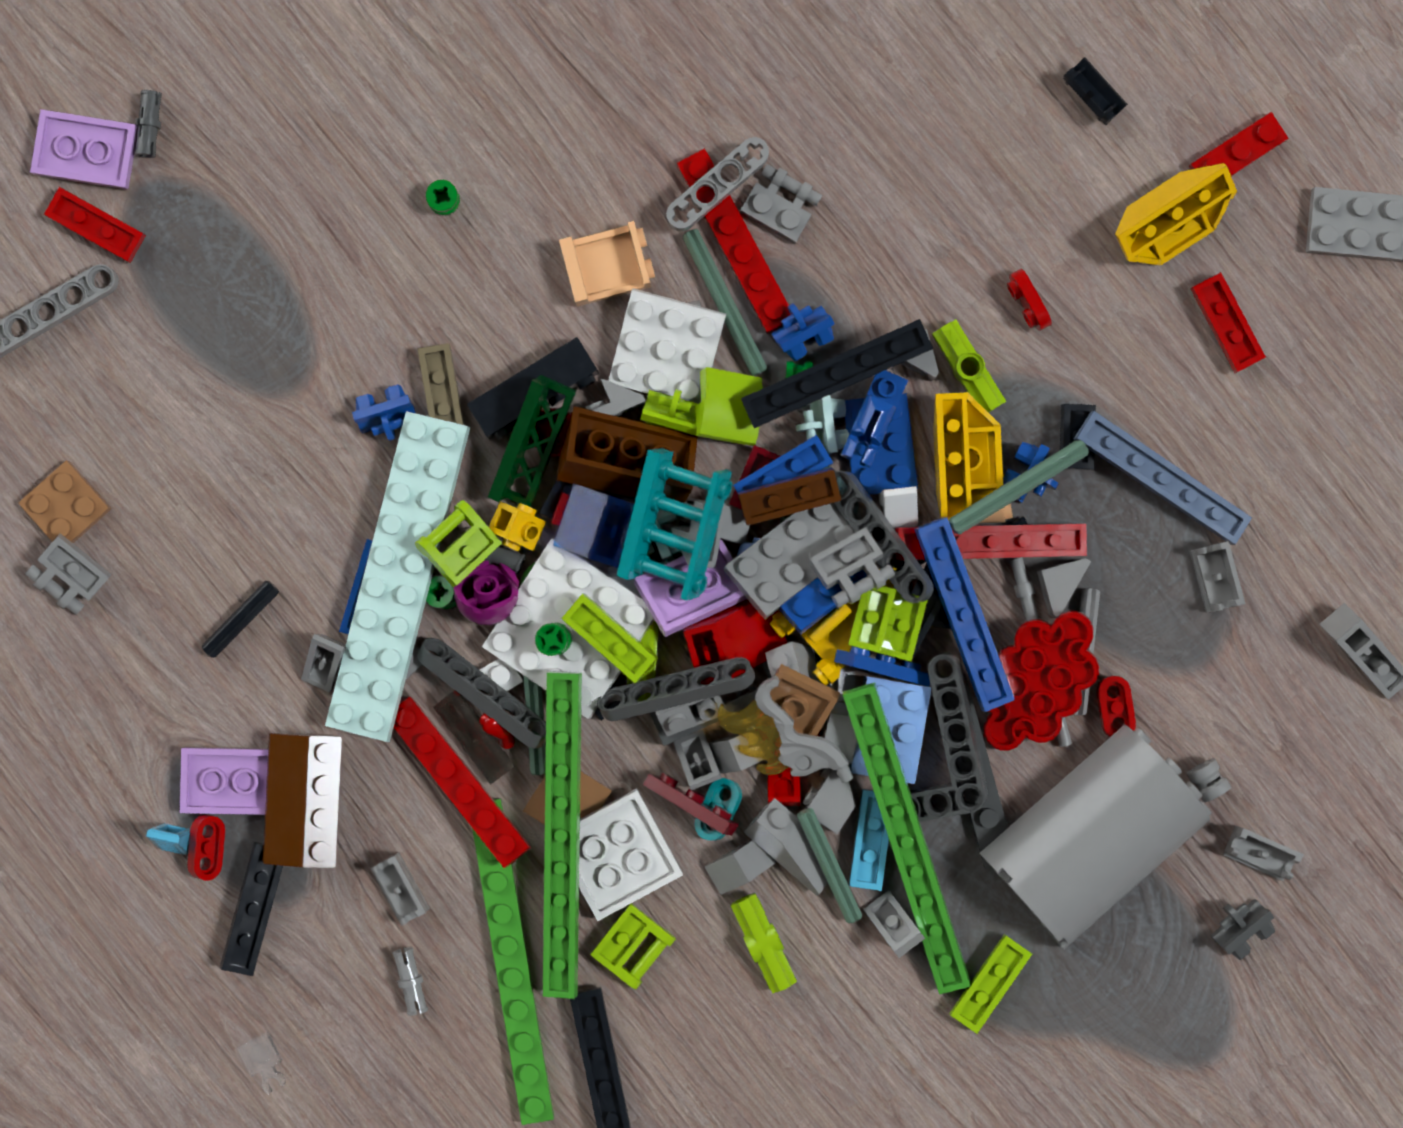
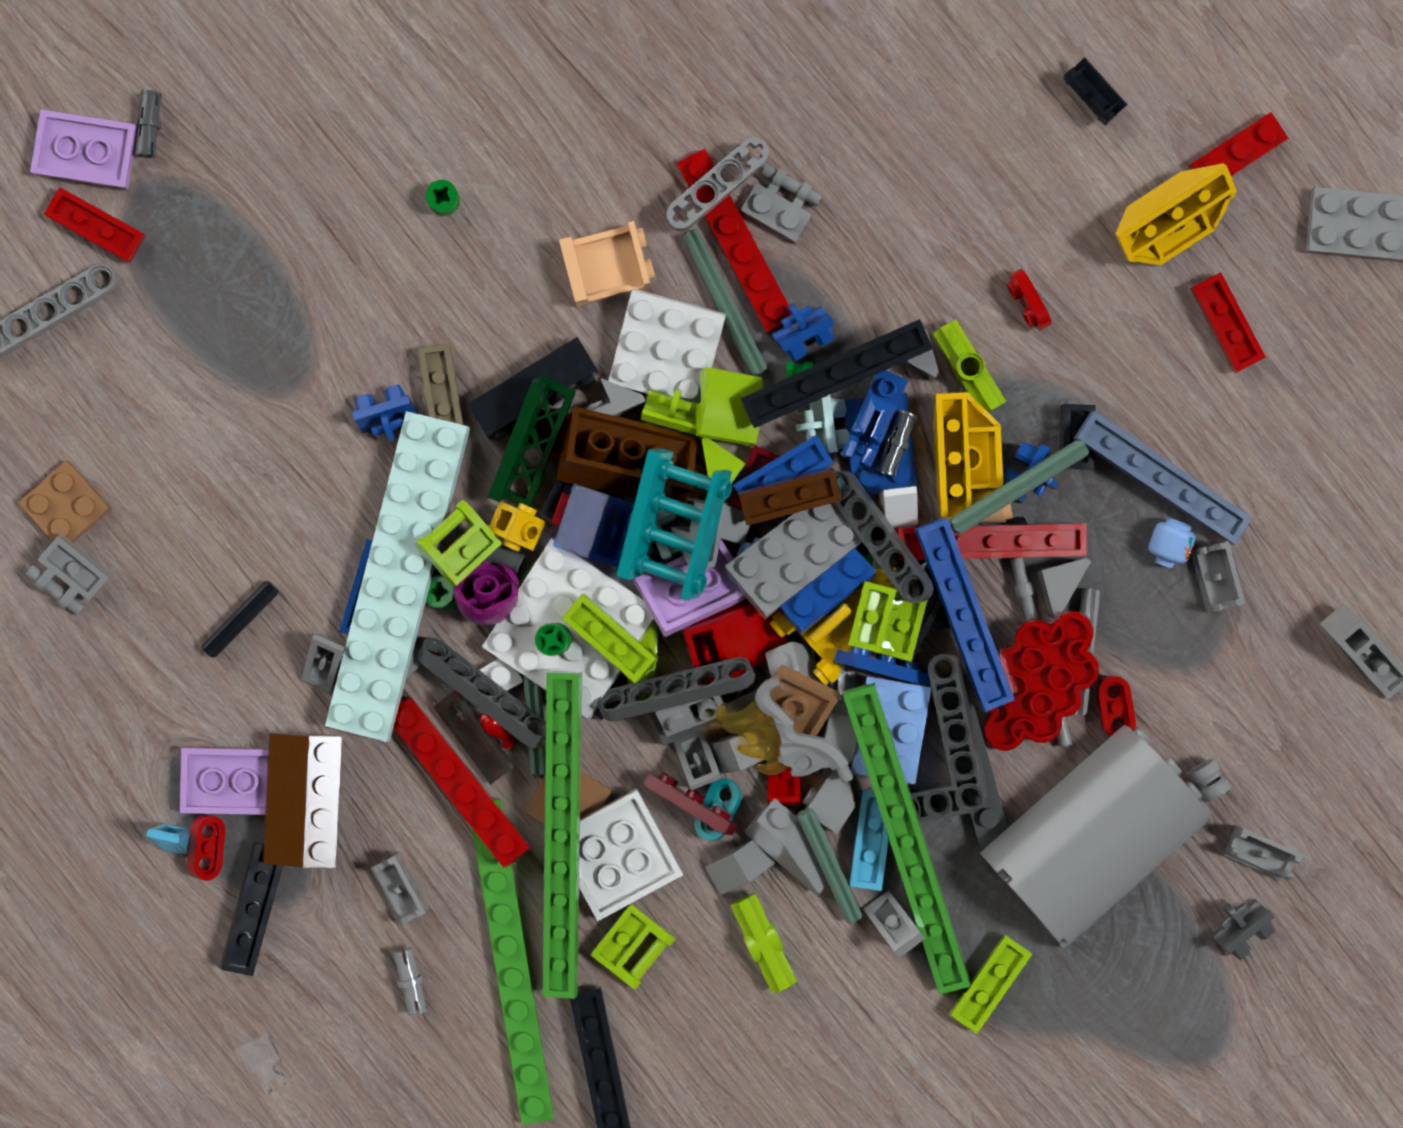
light grey plate [809,527,895,608] -> none
none -> lime slope [701,438,745,484]
none -> dark grey pin [875,409,917,477]
none -> light blue head [1148,518,1196,568]

